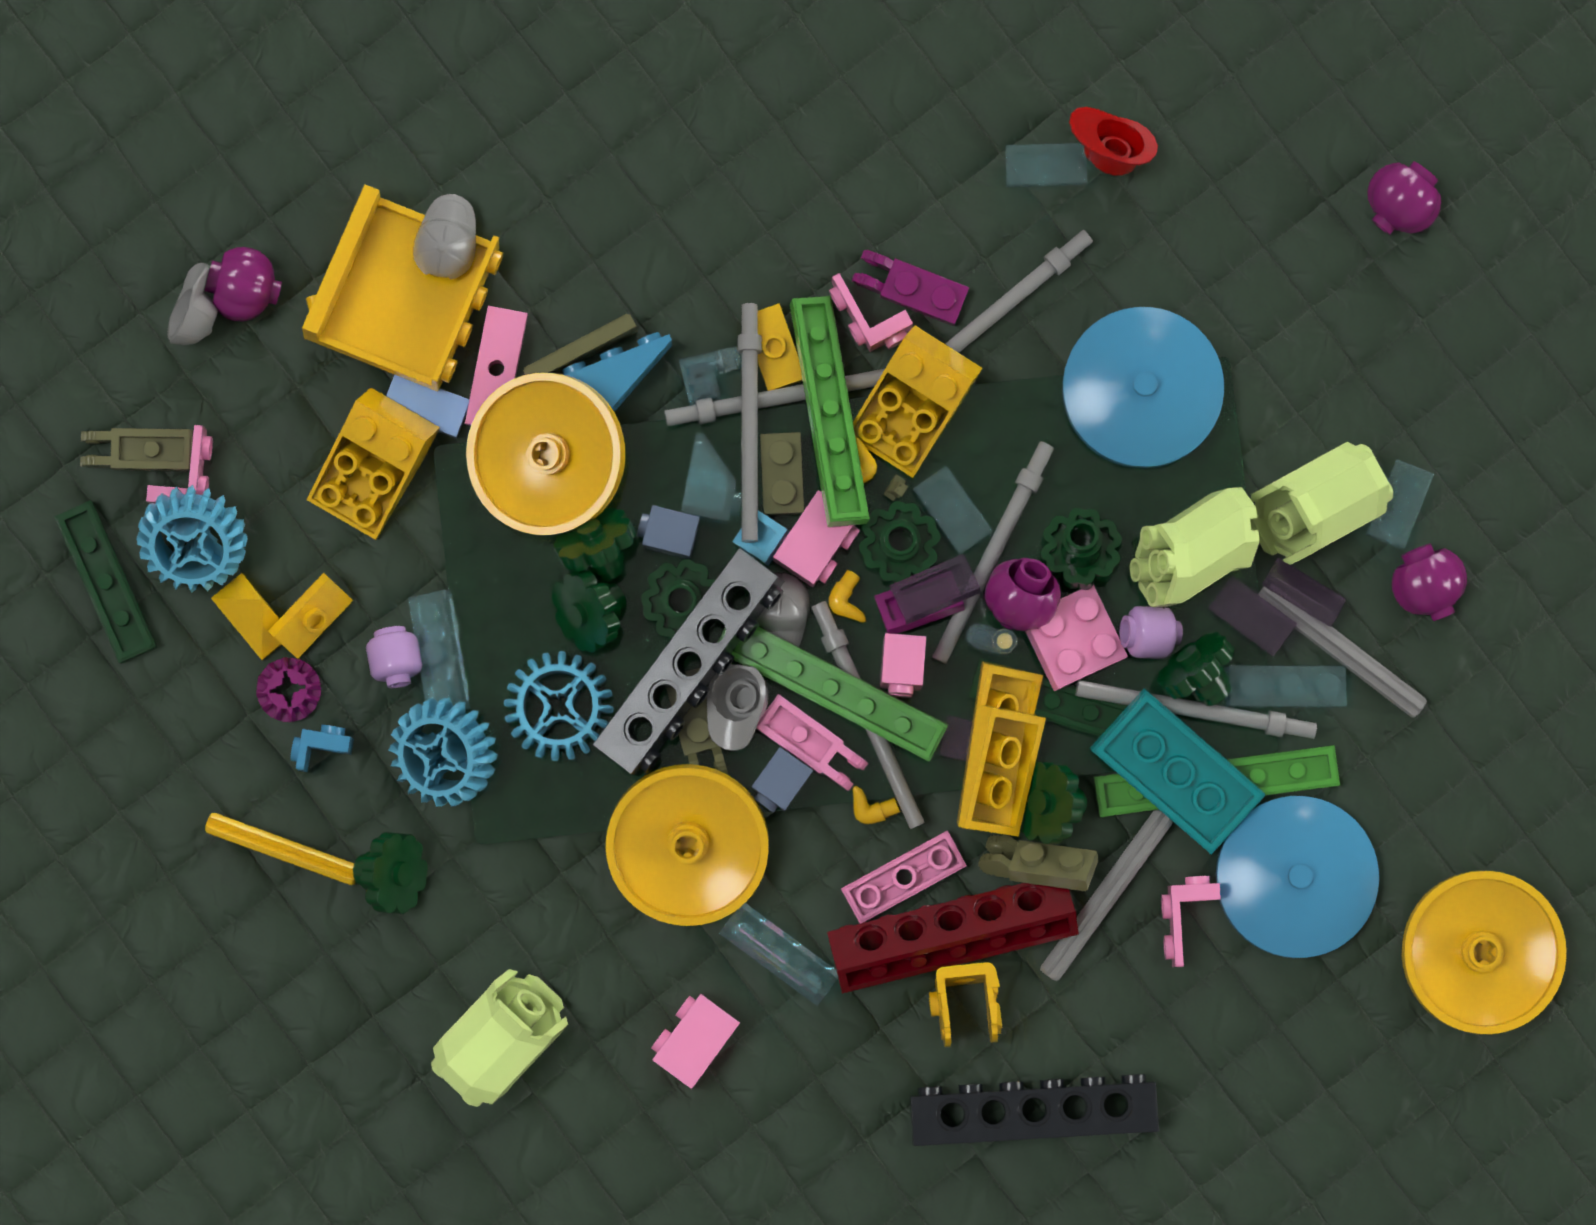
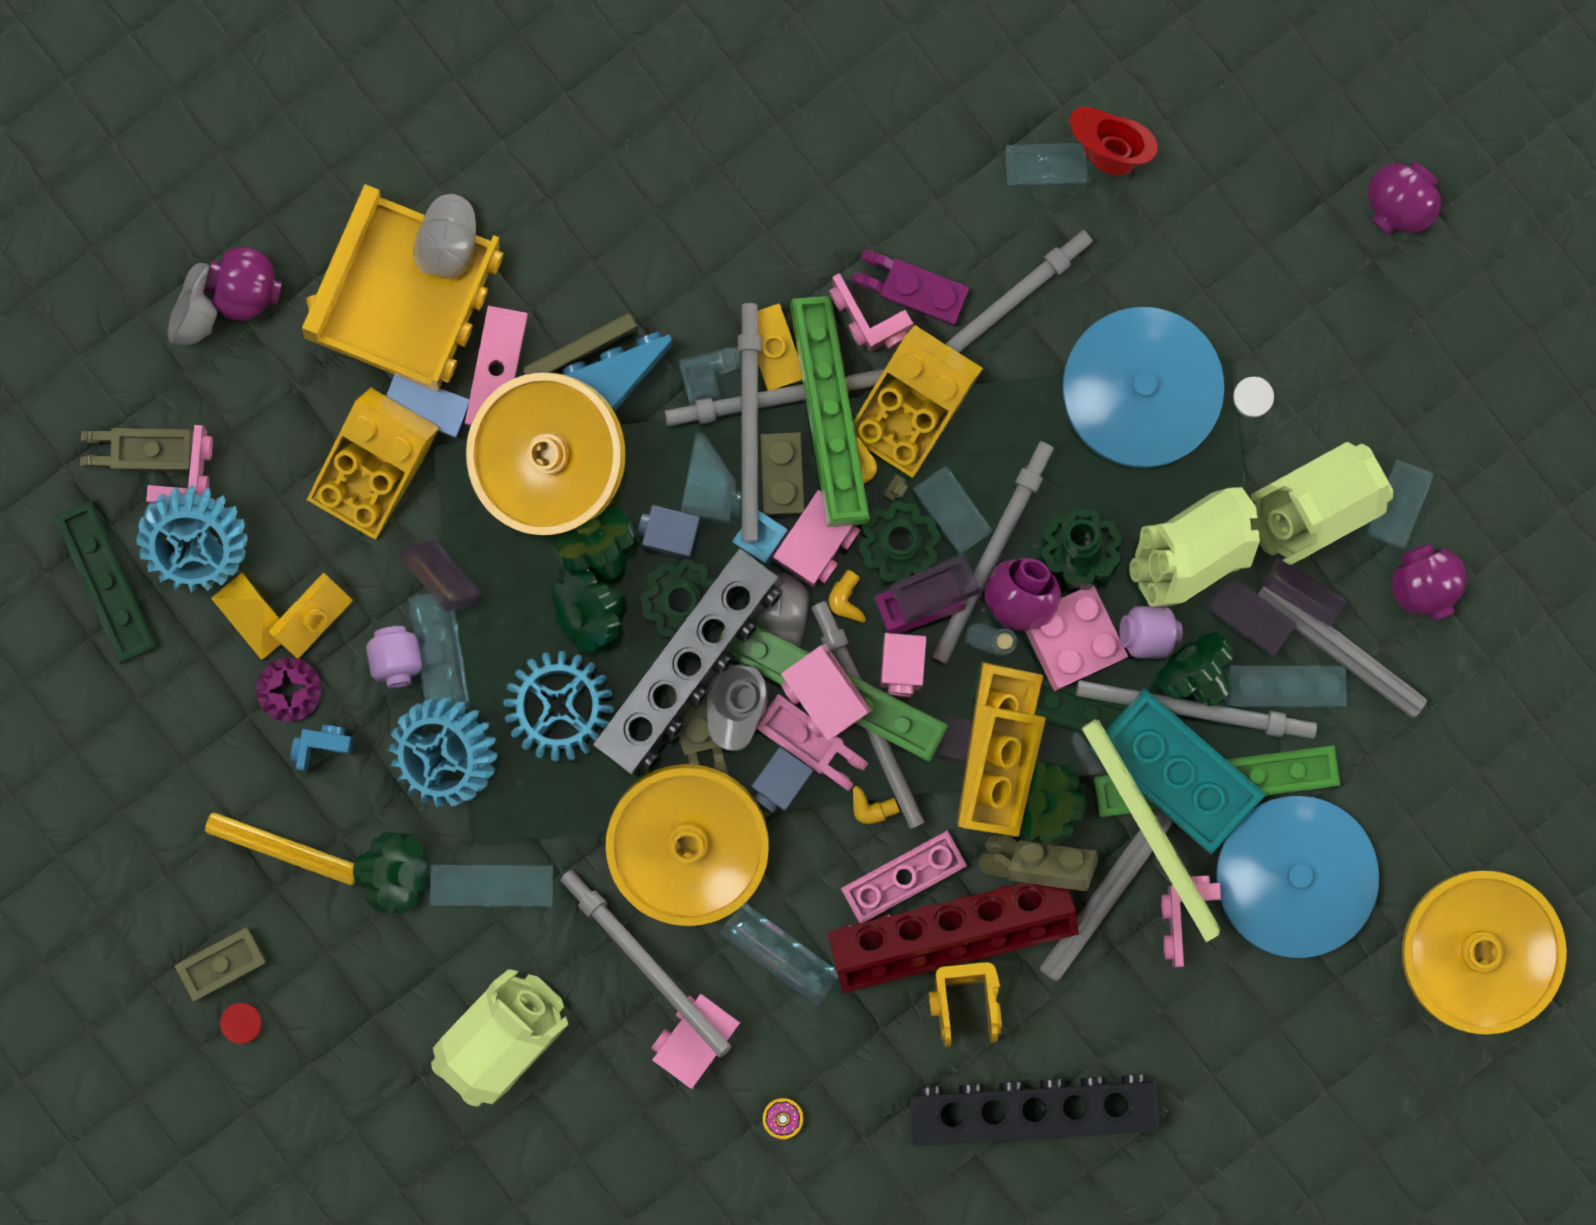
none -> olive plate [174,927,267,1002]
none -> red tile [220,1003,263,1044]
none -> tile [401,540,482,612]
none -> clear light blue plate [430,865,554,907]
none -> light grey bar [560,870,732,1058]
none -> tile [763,1098,803,1139]
none -> bright pink brick [781,644,872,741]
none -> yellowish green tile [1082,719,1220,942]
none -> white tile [1232,377,1274,418]

